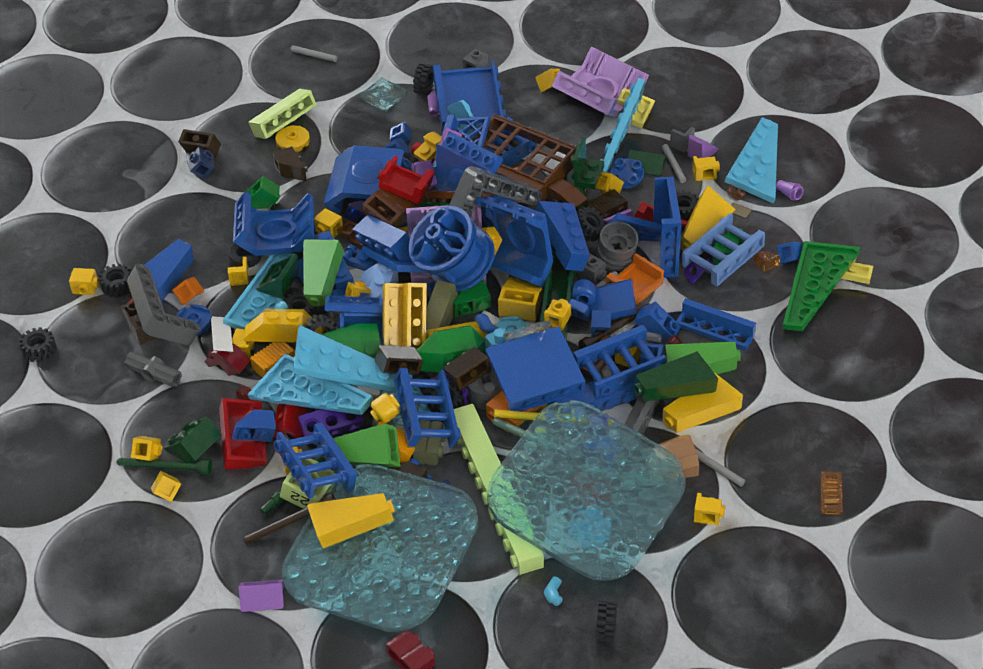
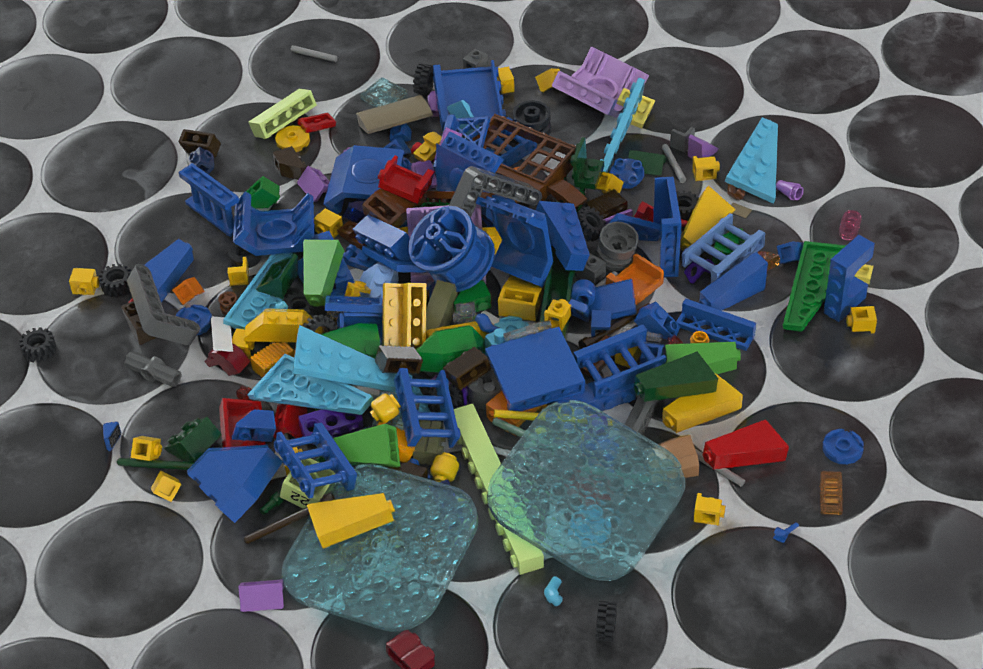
none -> blue slope [103,421,121,451]
none -> blue fence [178,163,239,237]
none -> blue panel [187,445,283,523]
none -> reddish brown wheel [218,292,237,315]
none -> medium lavender panel [297,166,330,202]
none -> red tile [298,112,336,133]
none -> dark tan slope [356,95,433,134]
none -> yellow head [430,452,459,484]
none -> clear brick [452,302,476,324]
none -> yellow brick [497,66,514,94]
none -> black wheel [513,100,551,139]
none -> light orange plate [690,331,709,344]
none -> blue slope [699,252,768,311]
none -> red slope [702,419,789,470]
none -> blue hand [773,522,799,543]
none -> blue tile [823,429,864,465]
none -> blue arch [824,235,875,322]
none -> clear pink plate [839,210,862,240]
none -> yellow brick [846,306,877,333]

